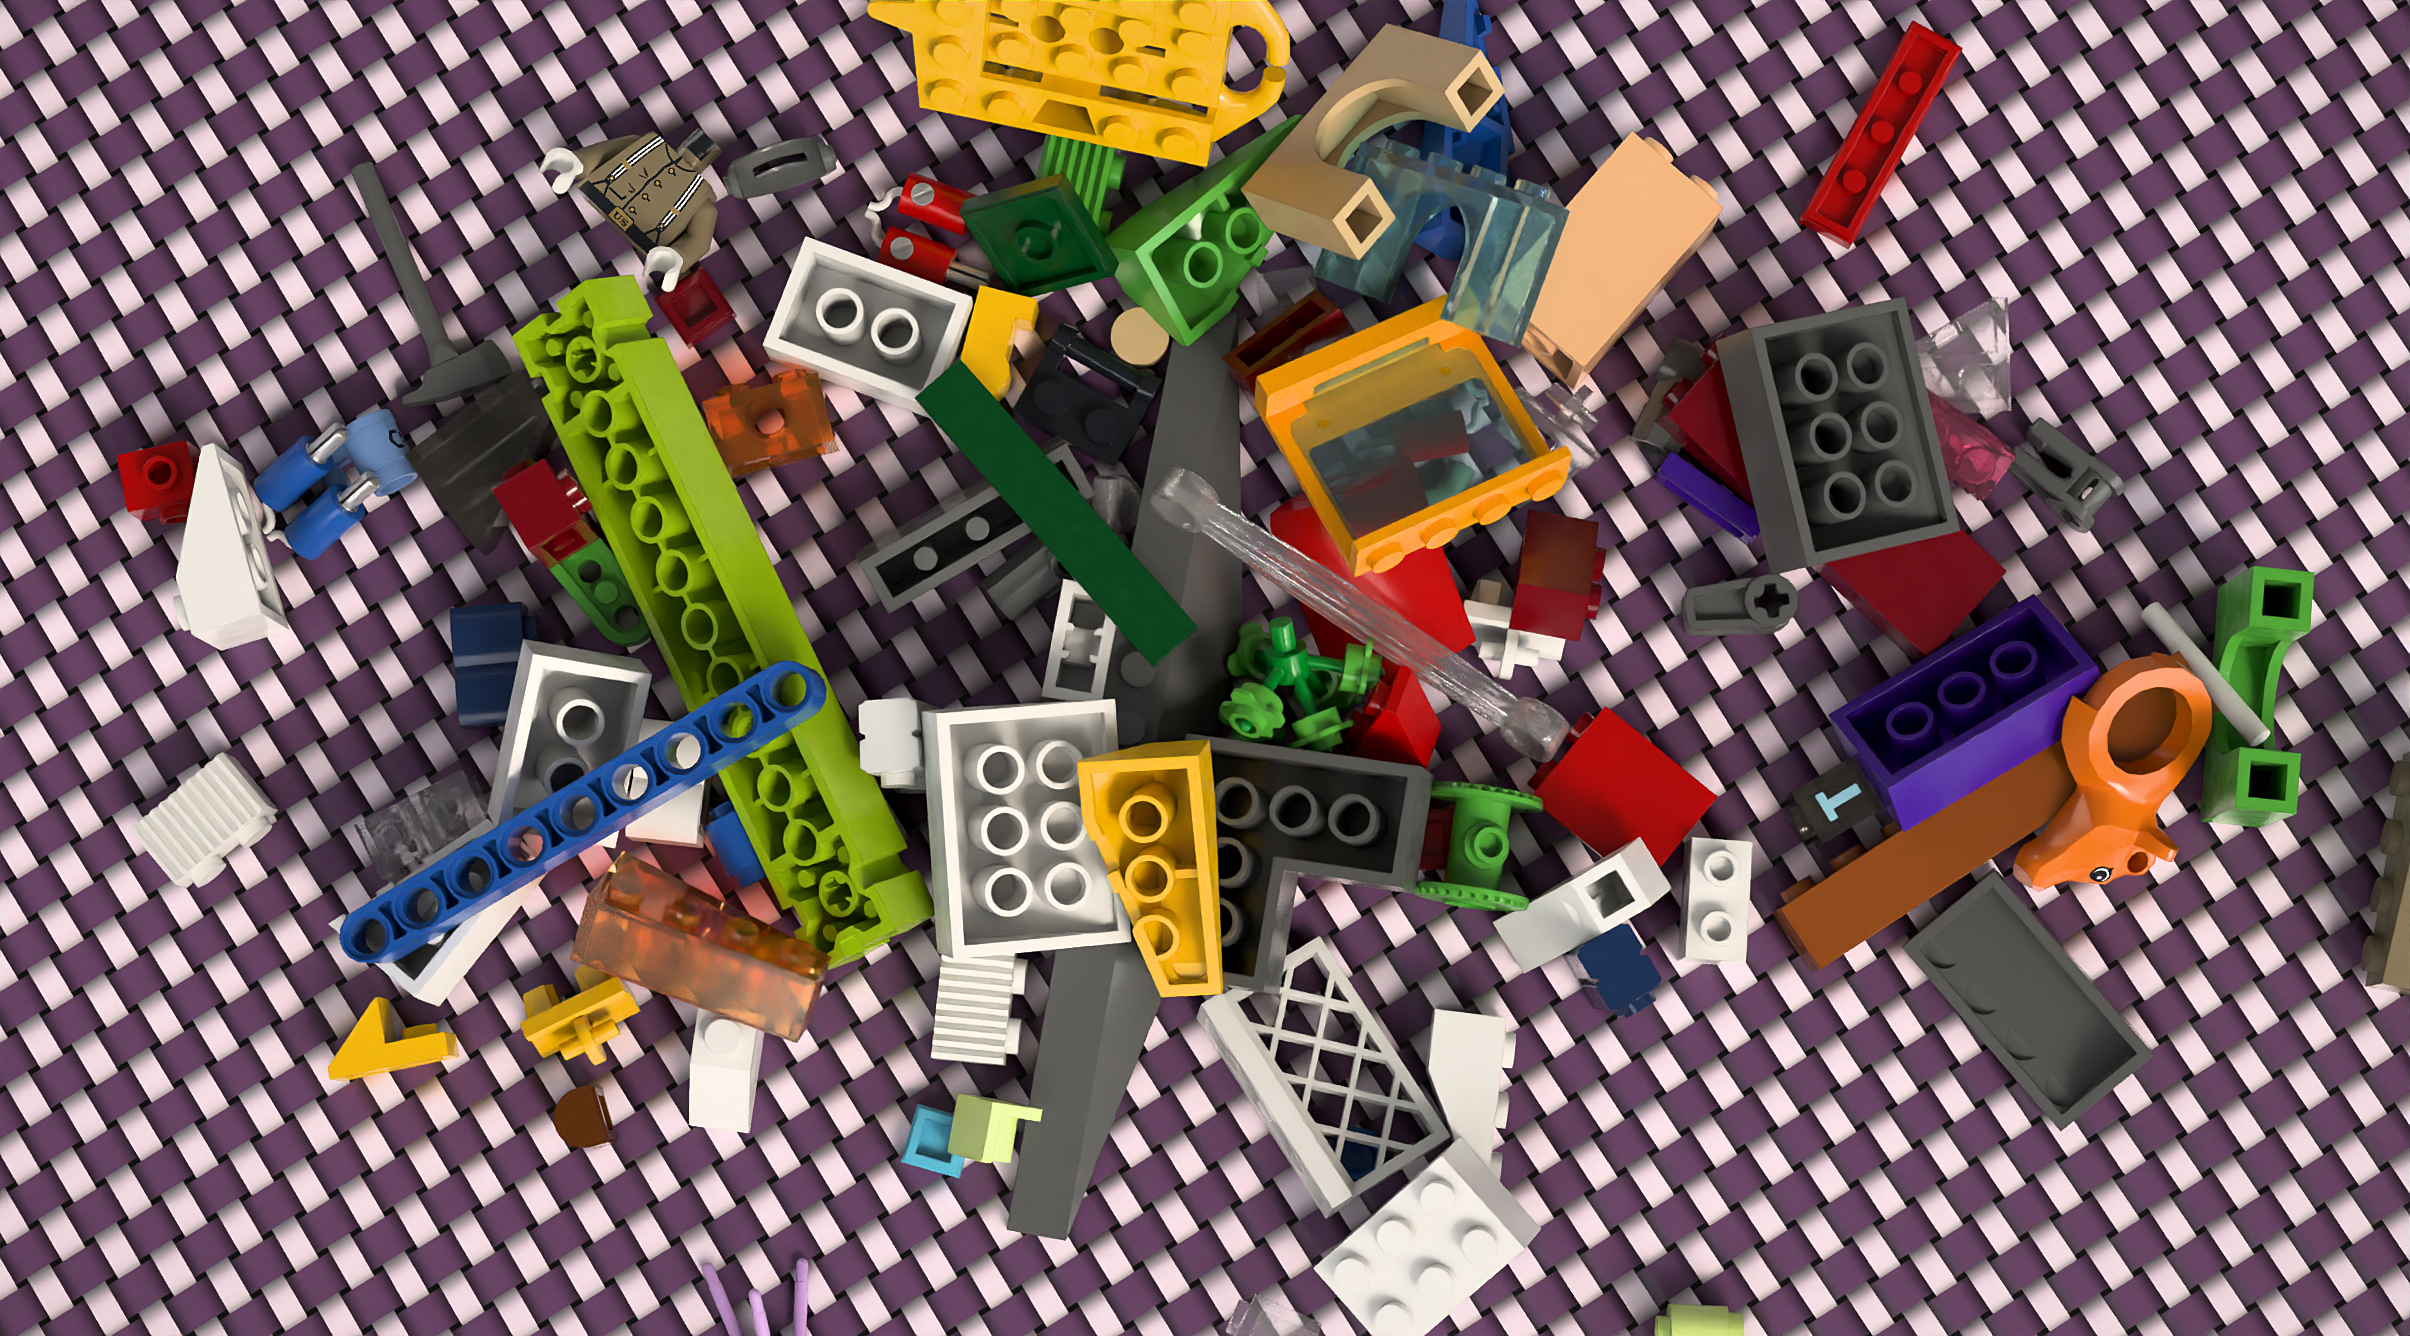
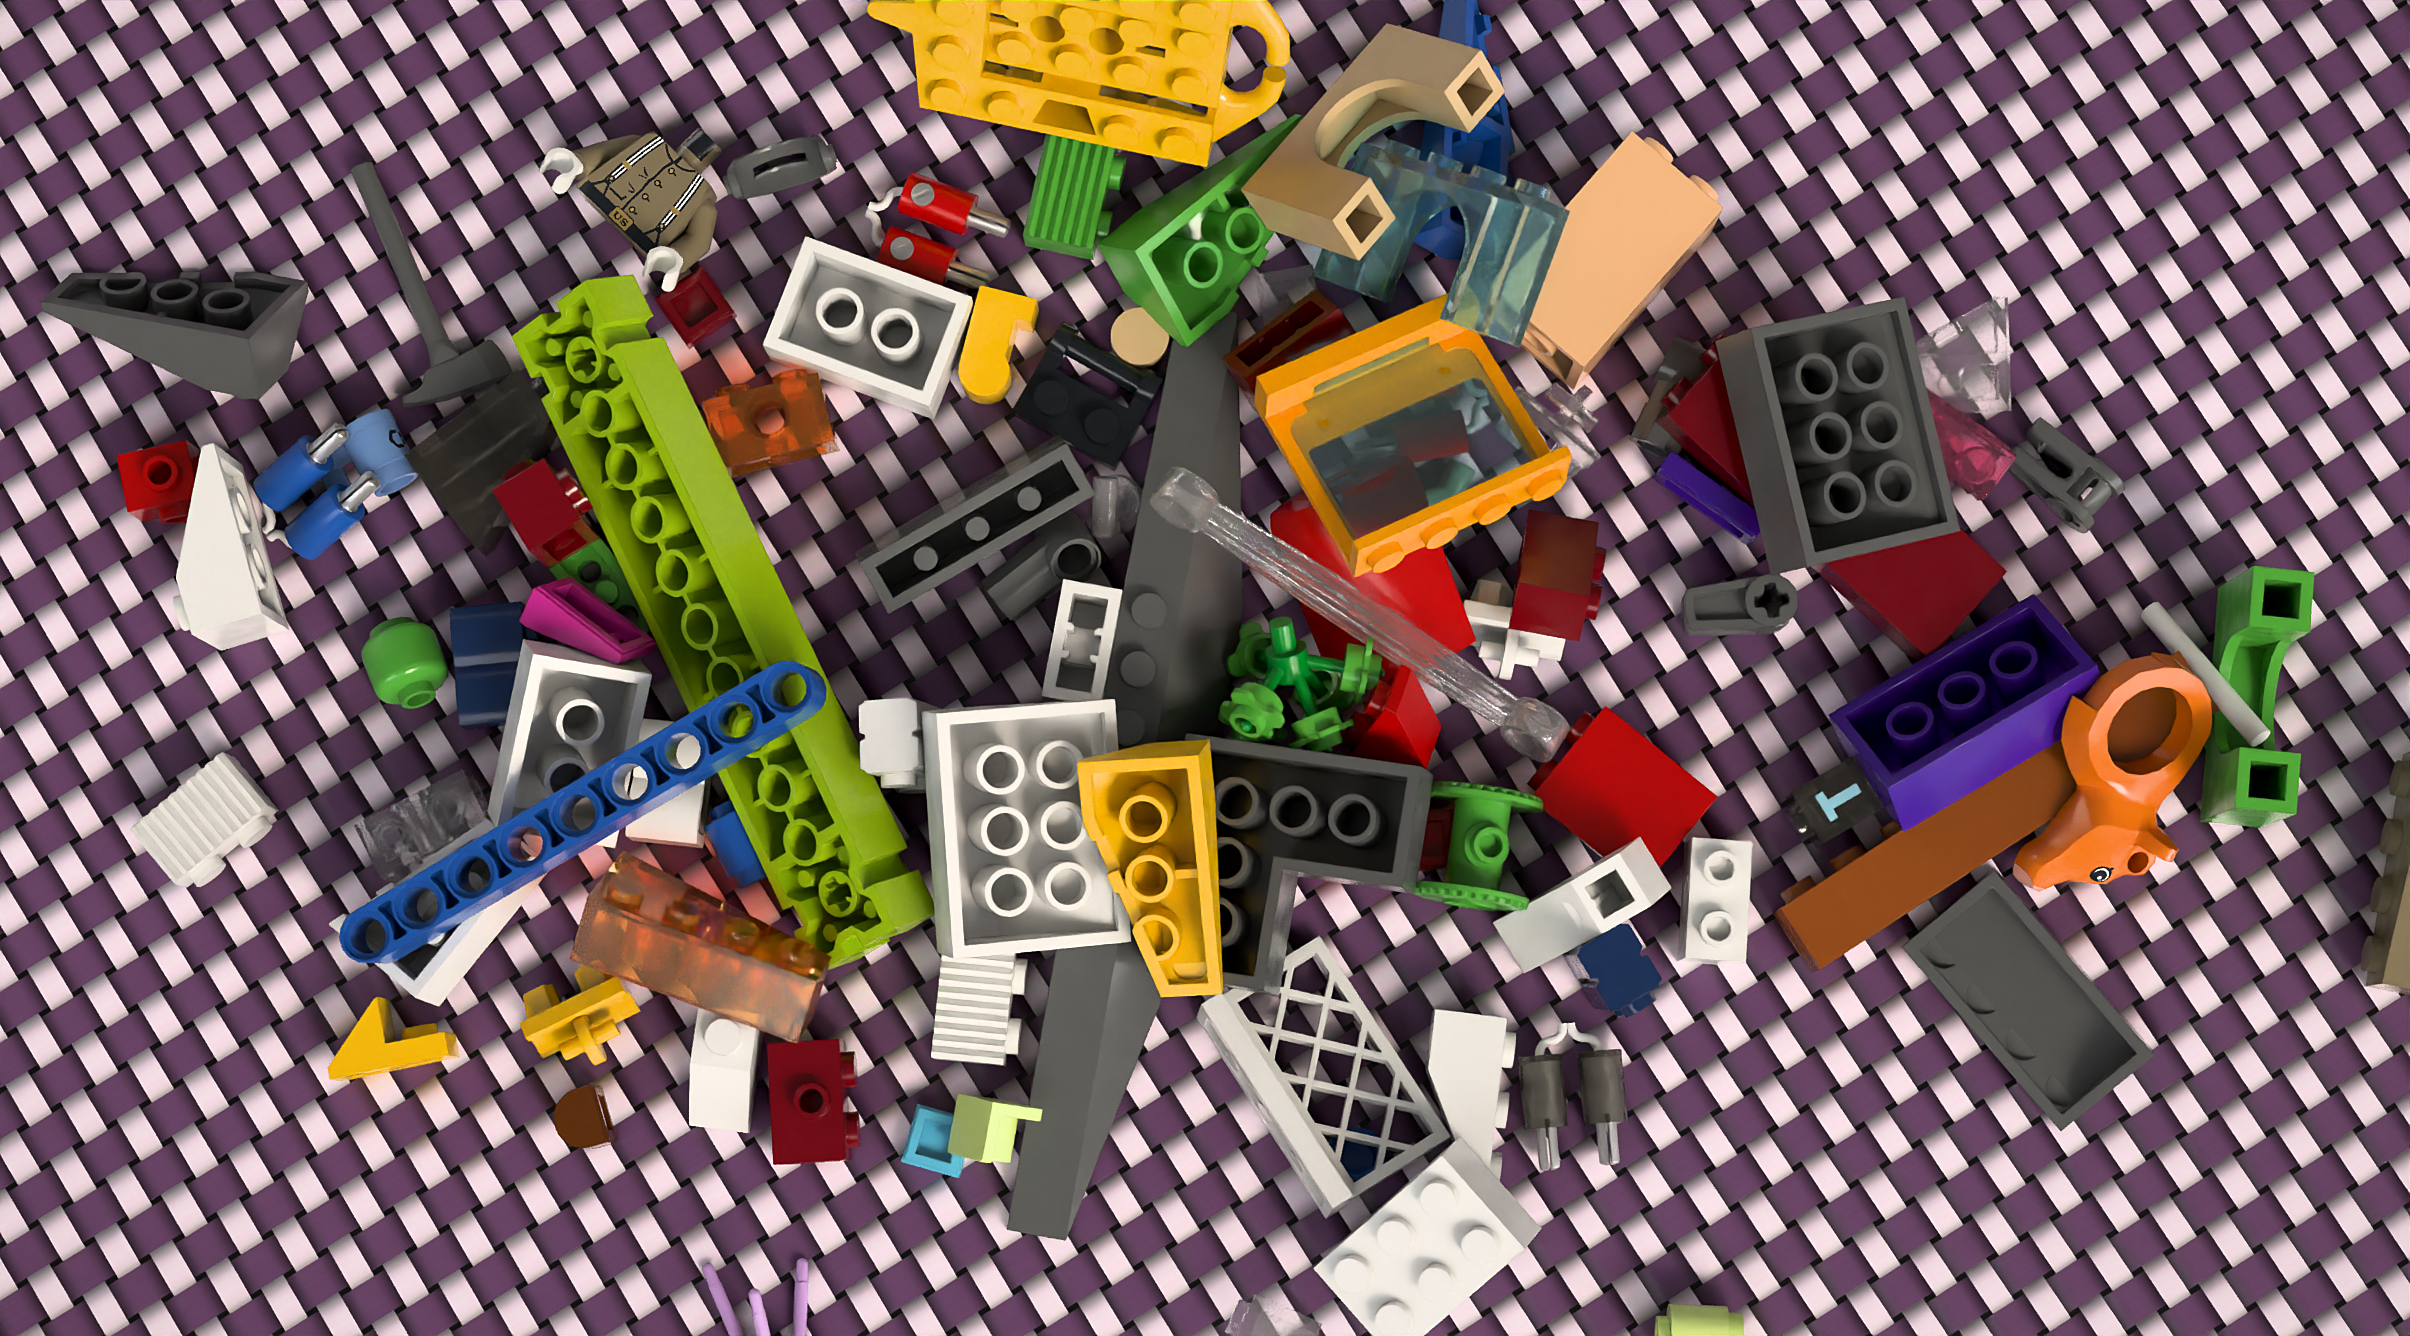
dark green tile [915,358,1198,669] -> none
dark green tile [959,172,1119,298] -> none
red tile [1798,20,1963,250] -> none
none -> dark grey wedge [41,272,309,400]
none -> bright green head [361,617,448,709]
none -> dark pink slope [519,576,657,665]
none -> dark red brick [767,1039,861,1165]
none -> clear smoke piece [1517,1023,1628,1171]

